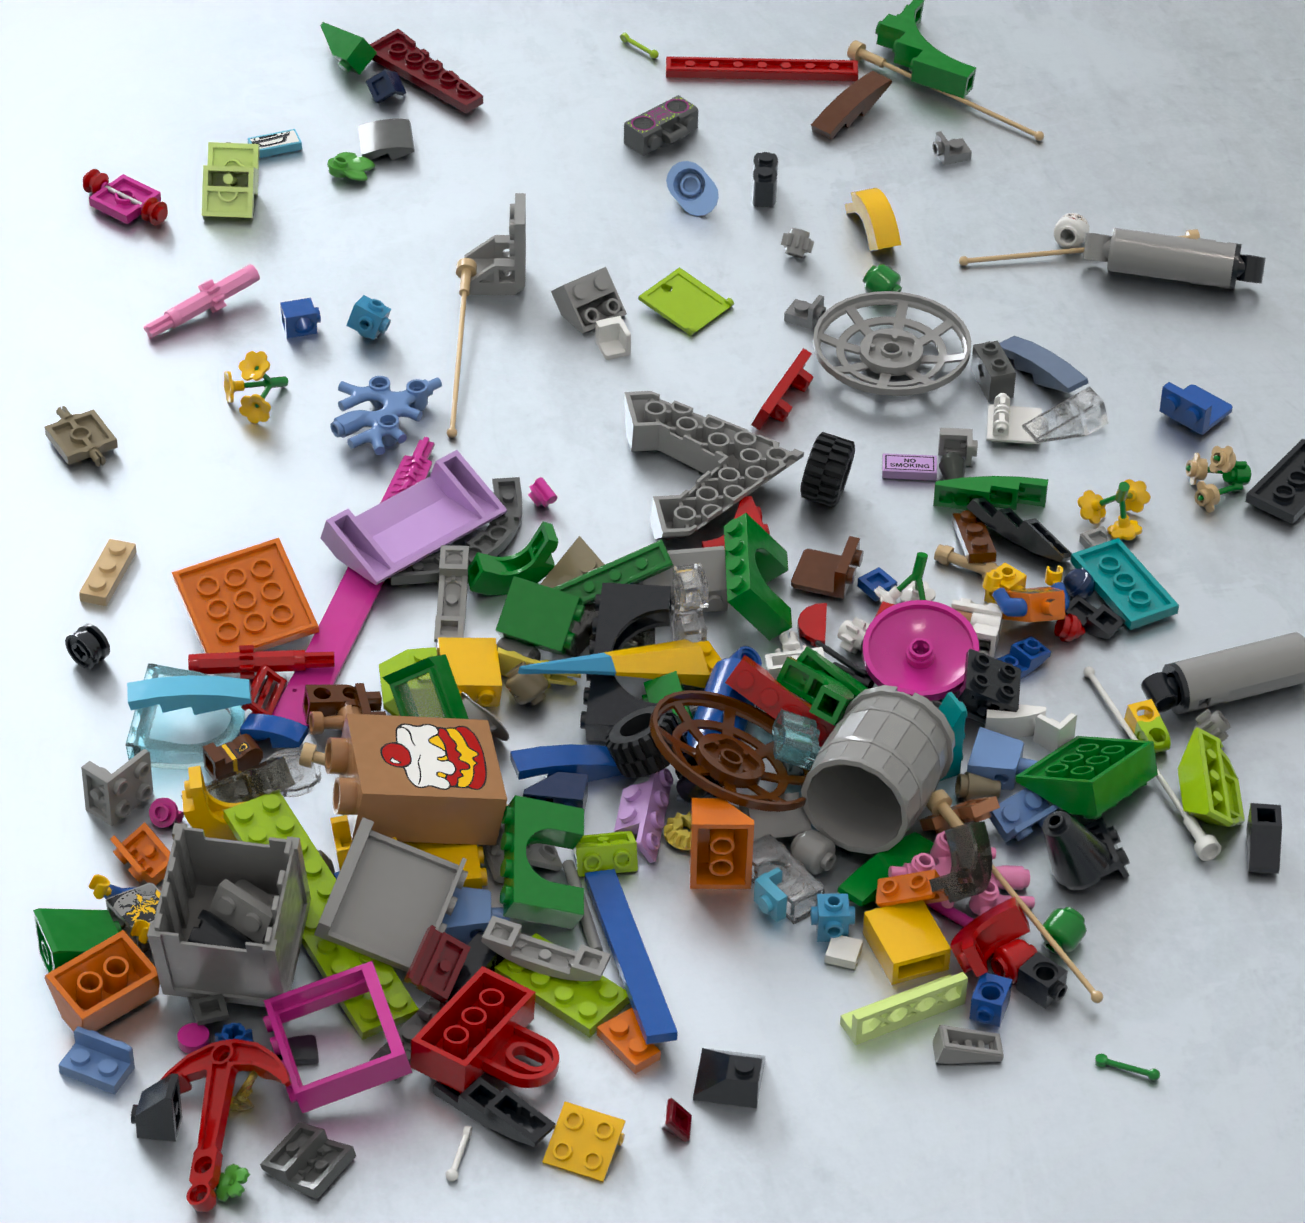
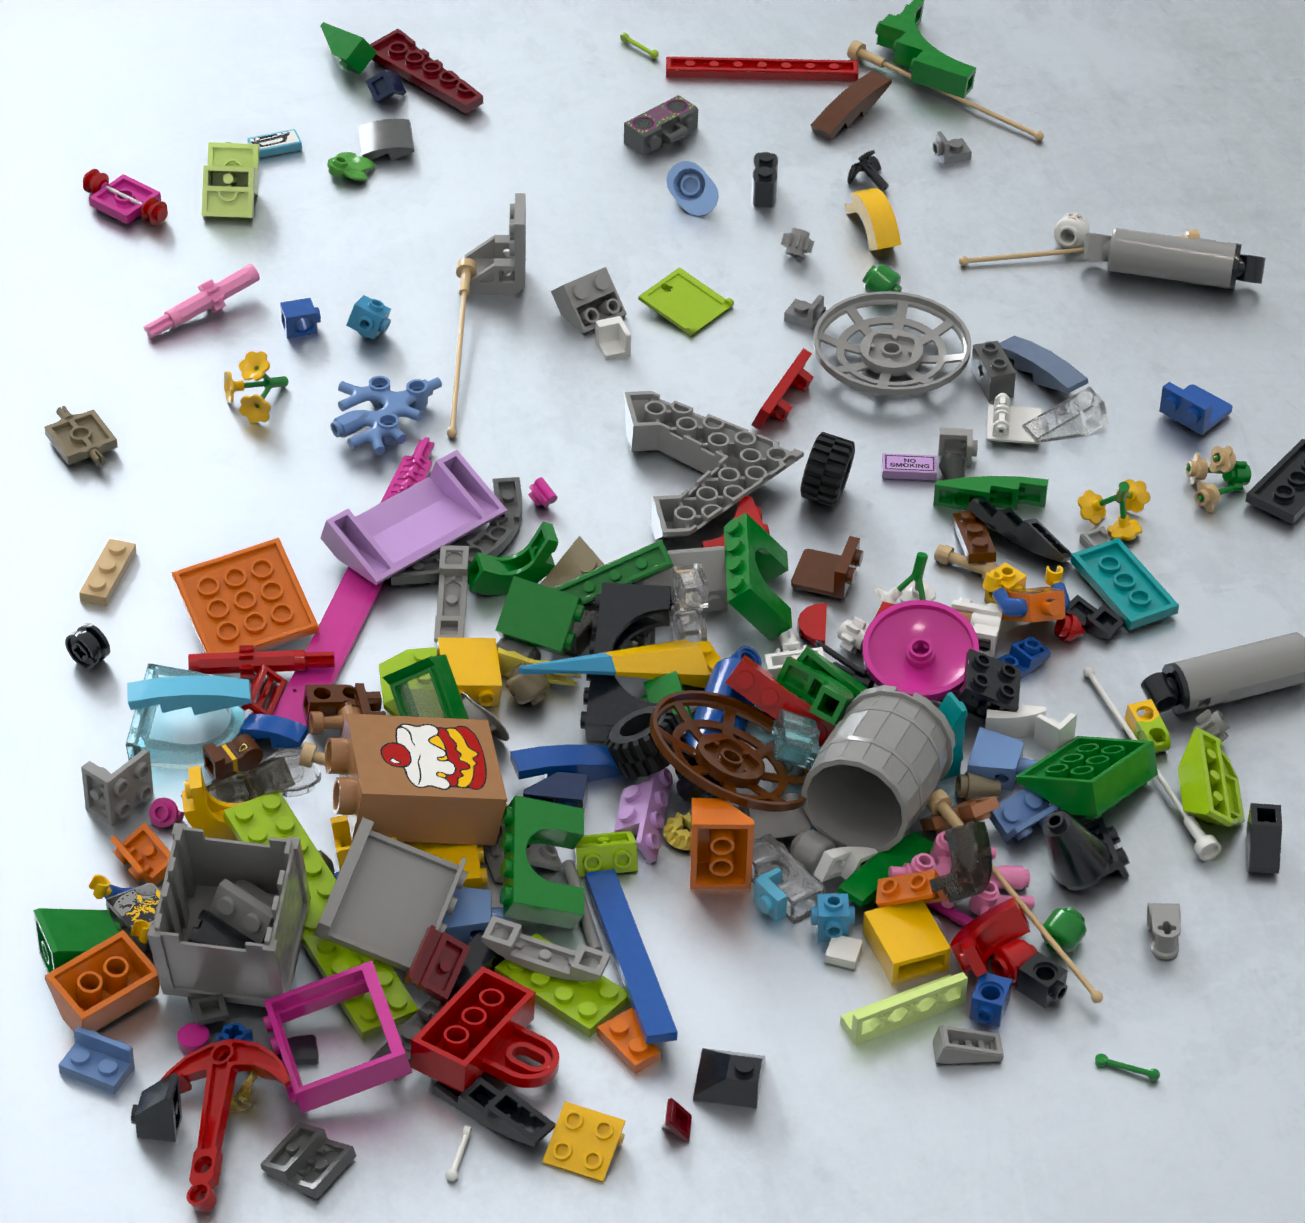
bright green plant [215,1164,250,1202] -> none
blue plate [857,567,898,602] -> none
dark blue piece [1063,567,1095,599] -> none
none -> white slope [813,846,878,882]
none -> black plant [847,150,889,192]
none -> light grey piece [1147,903,1181,960]

